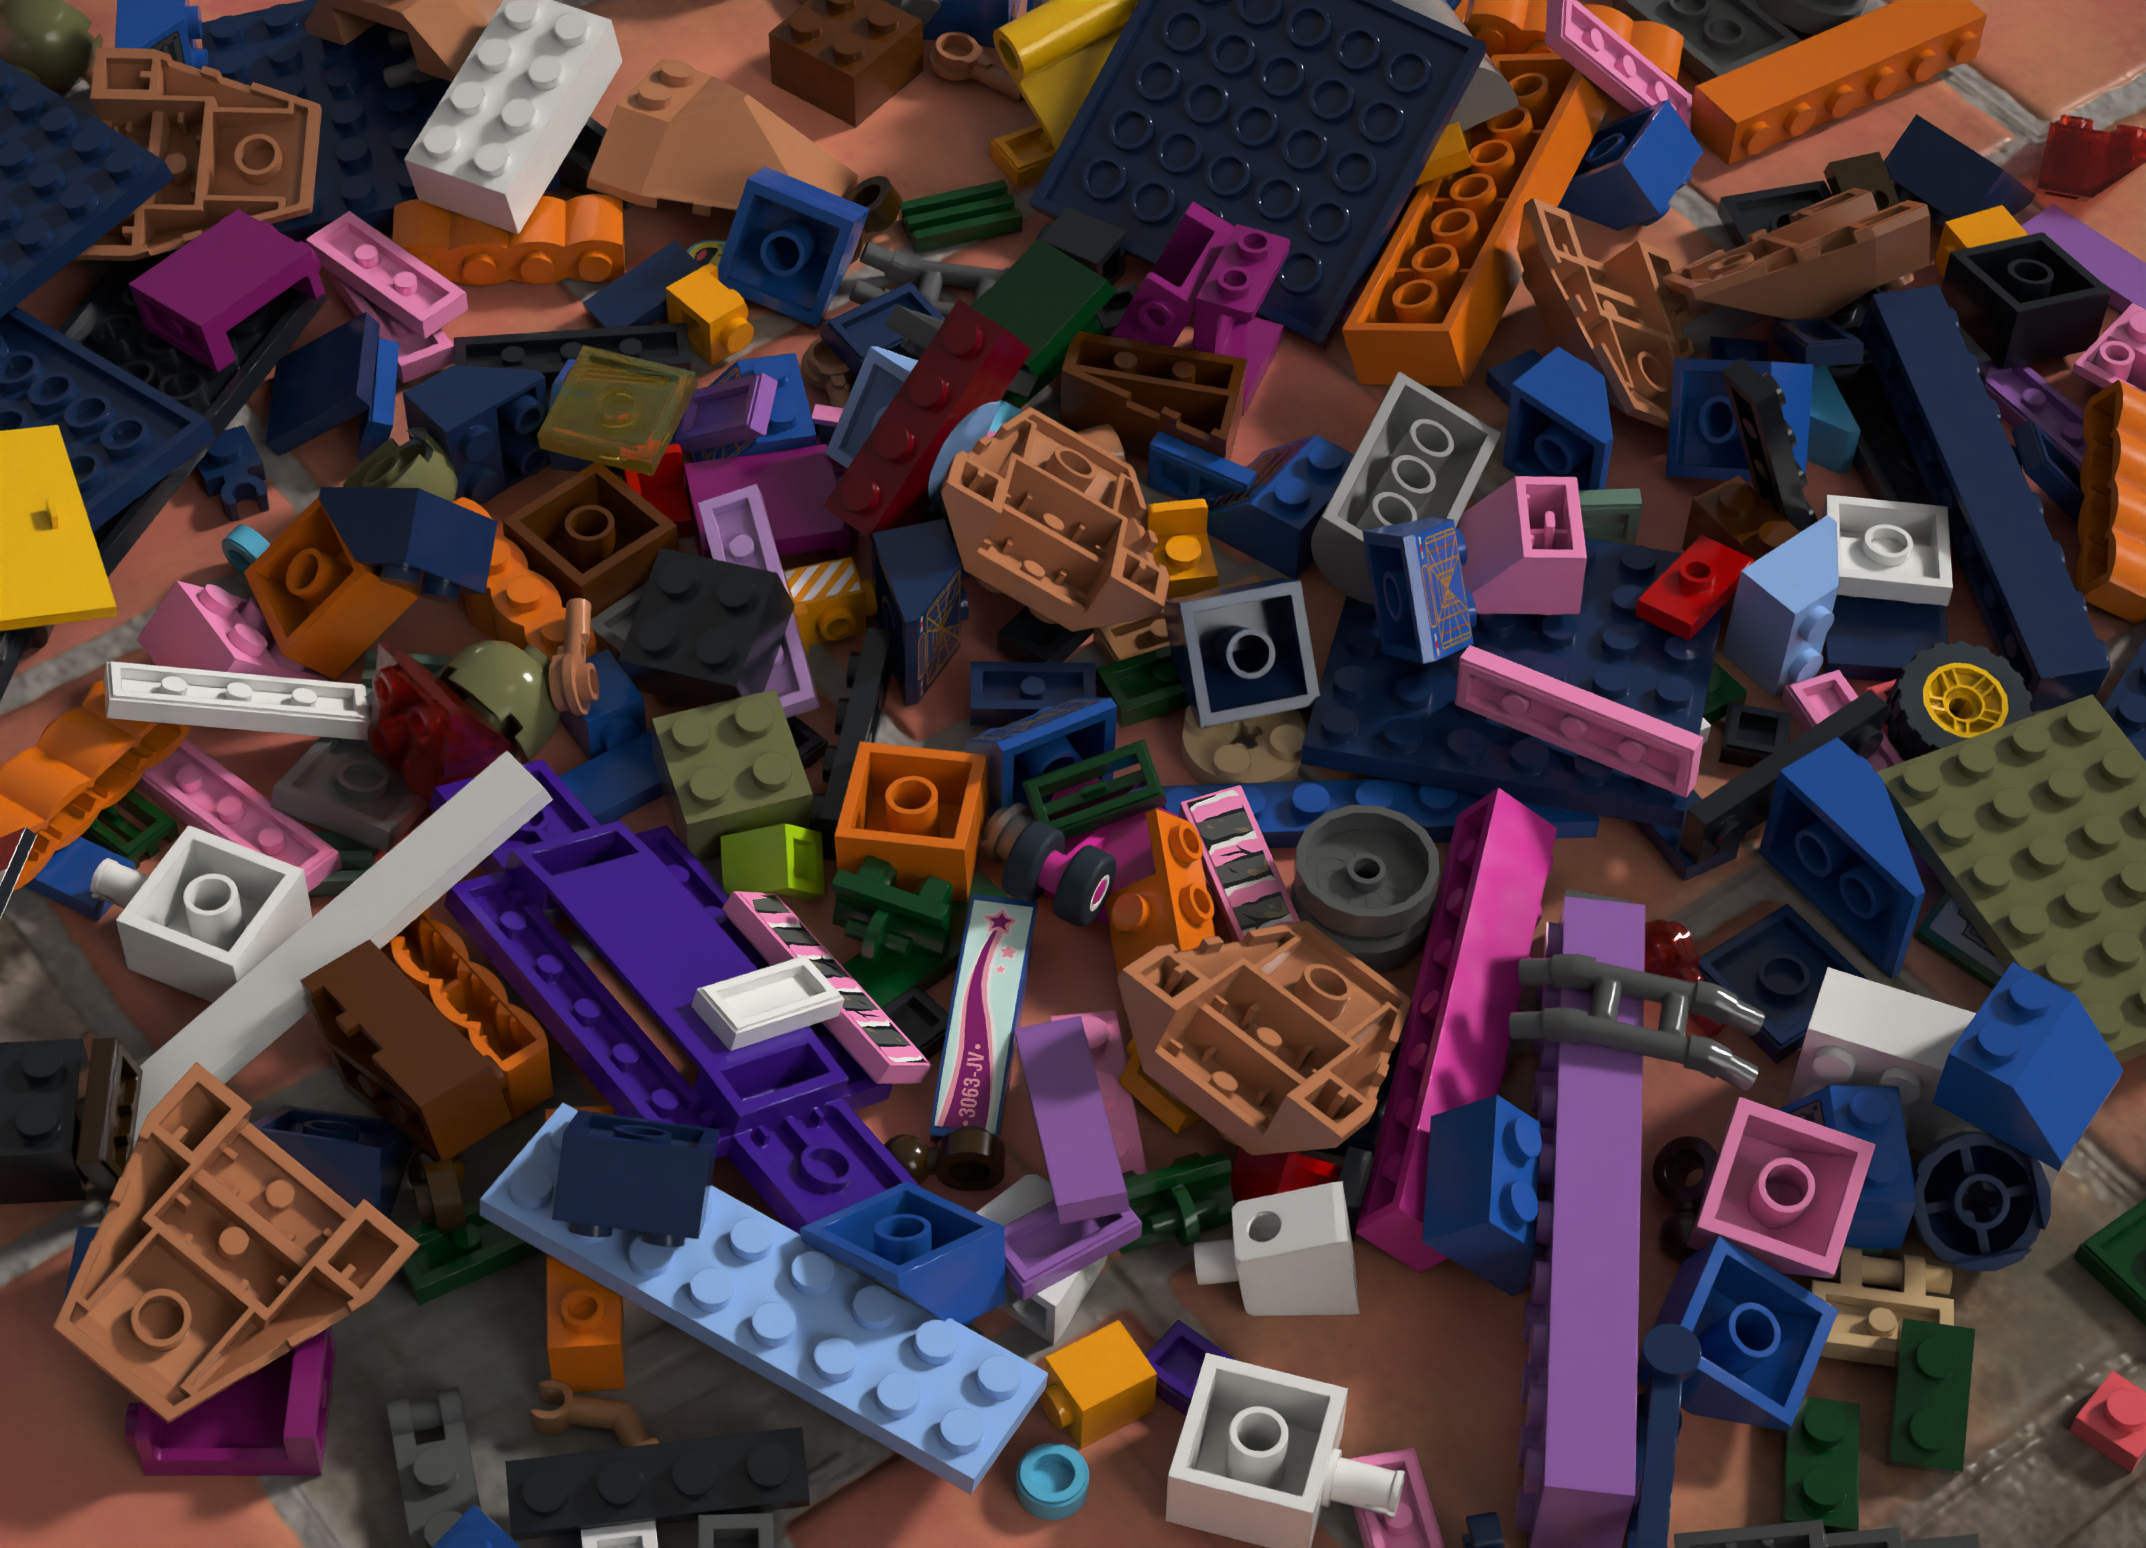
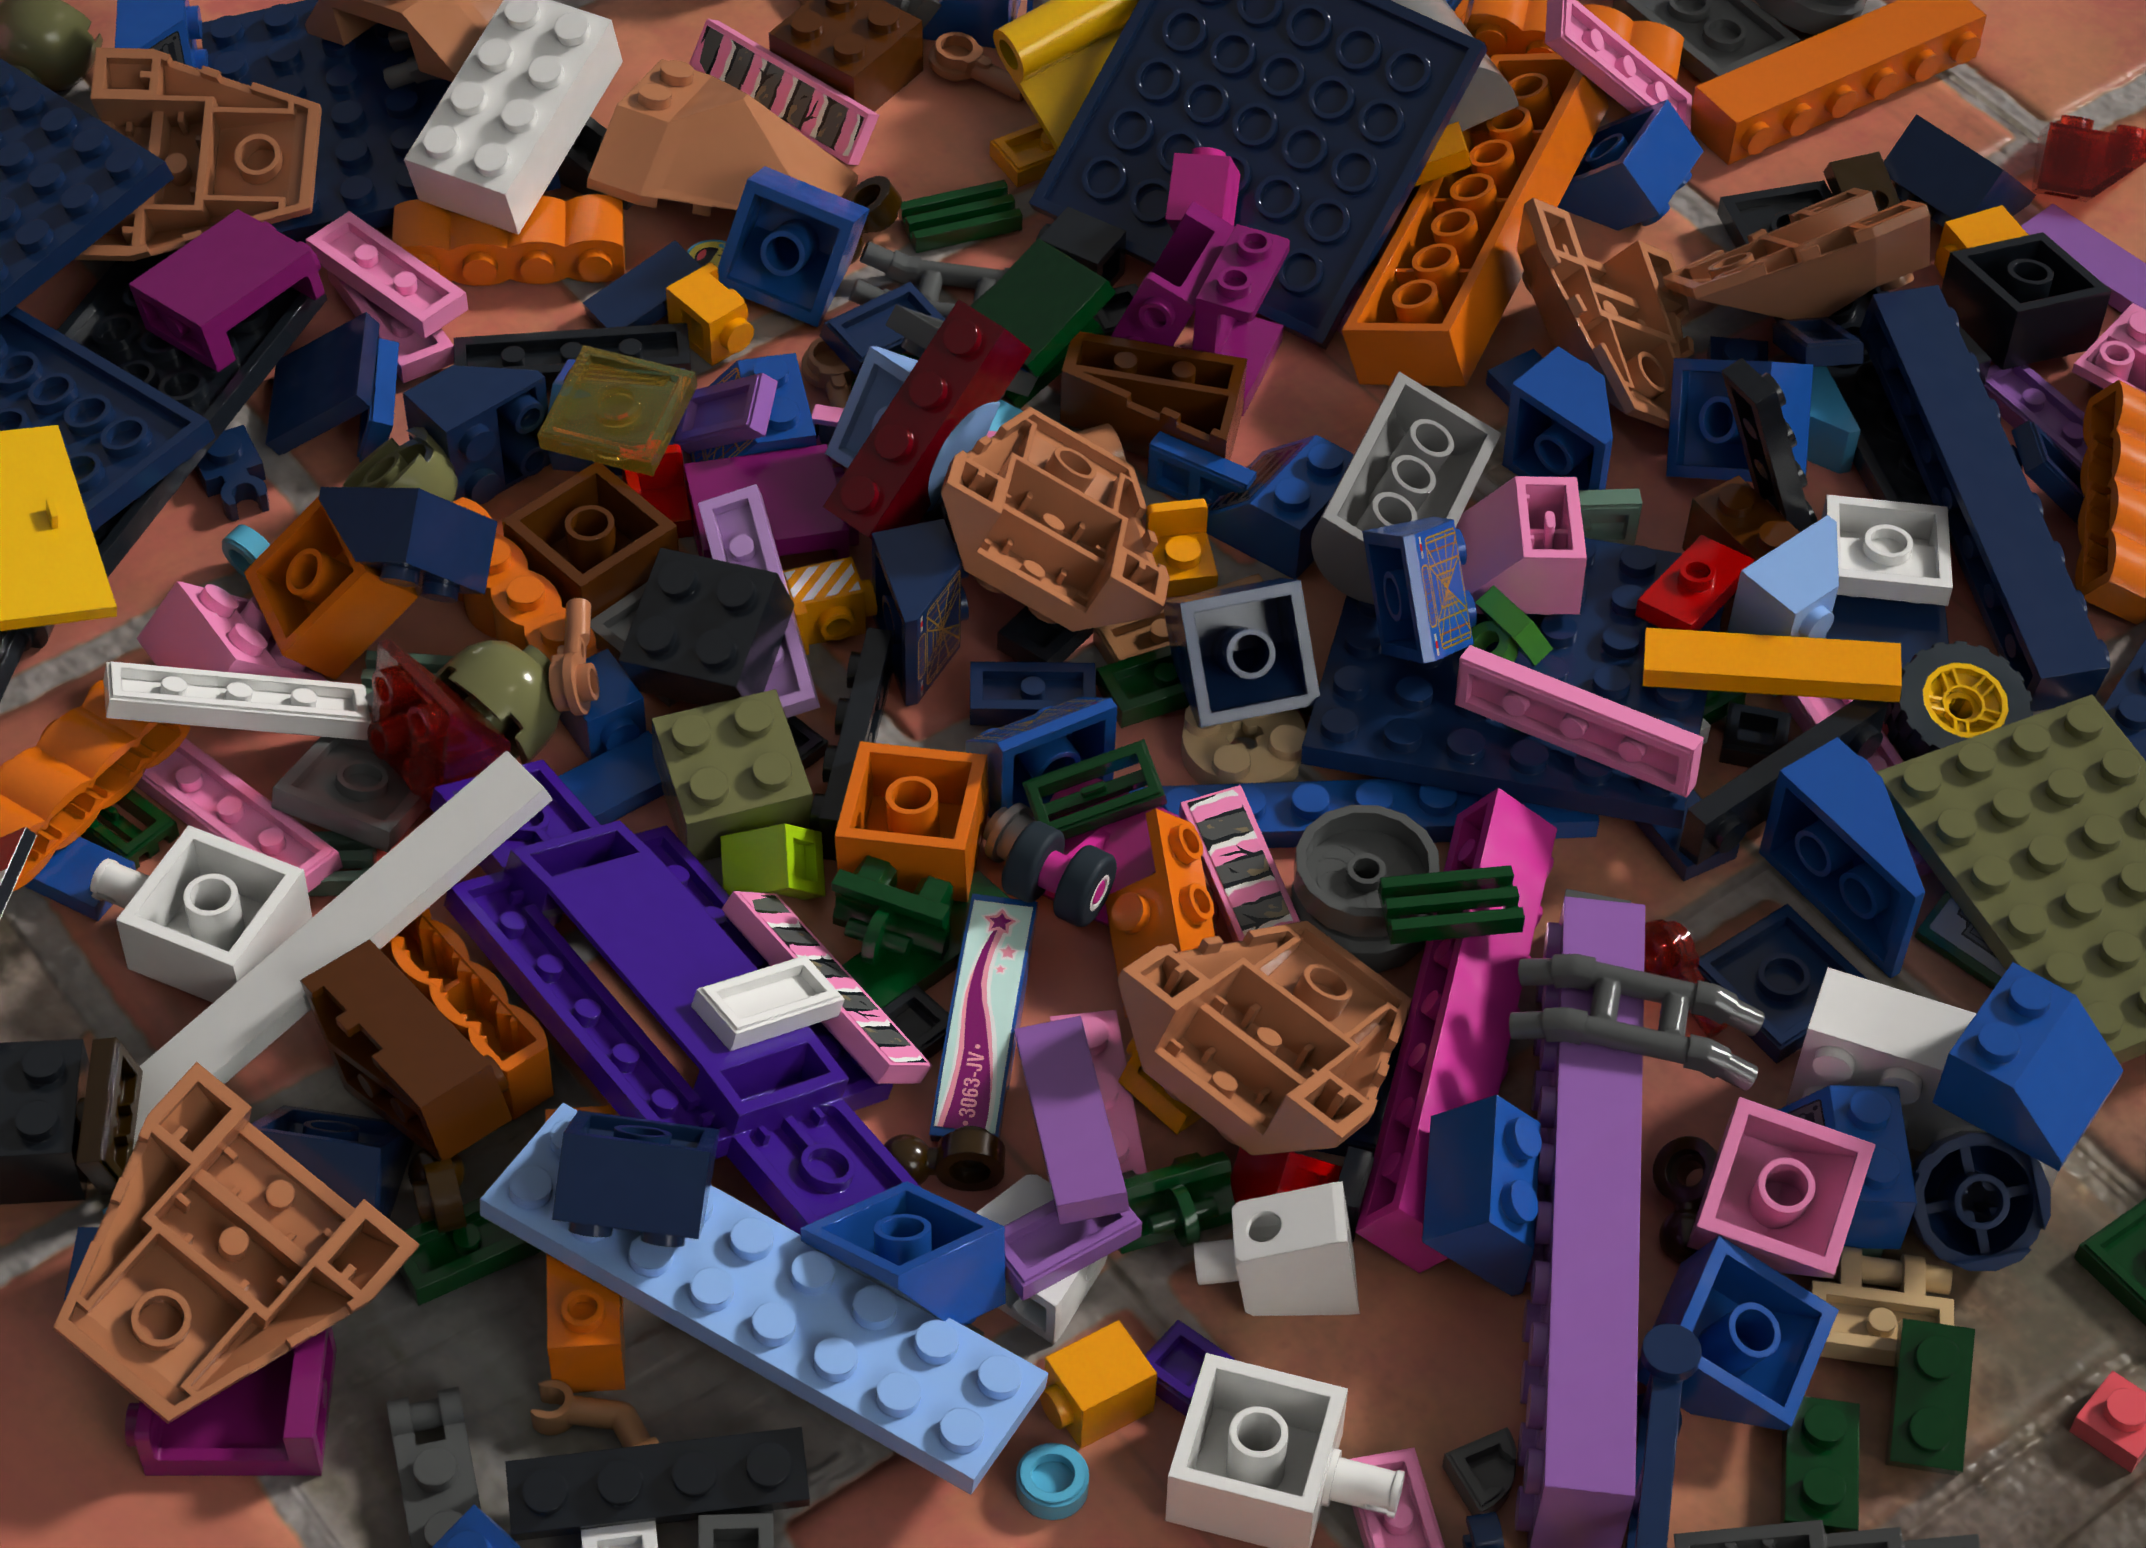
none -> tile [689,19,879,165]
none -> dark pink brick [1165,147,1241,232]
none -> dark green tile [1378,865,1525,945]
none -> dark grey tile [1442,1427,1517,1515]
none -> bright green tile [1471,585,1553,666]
none -> light orange tile [1642,628,1902,702]

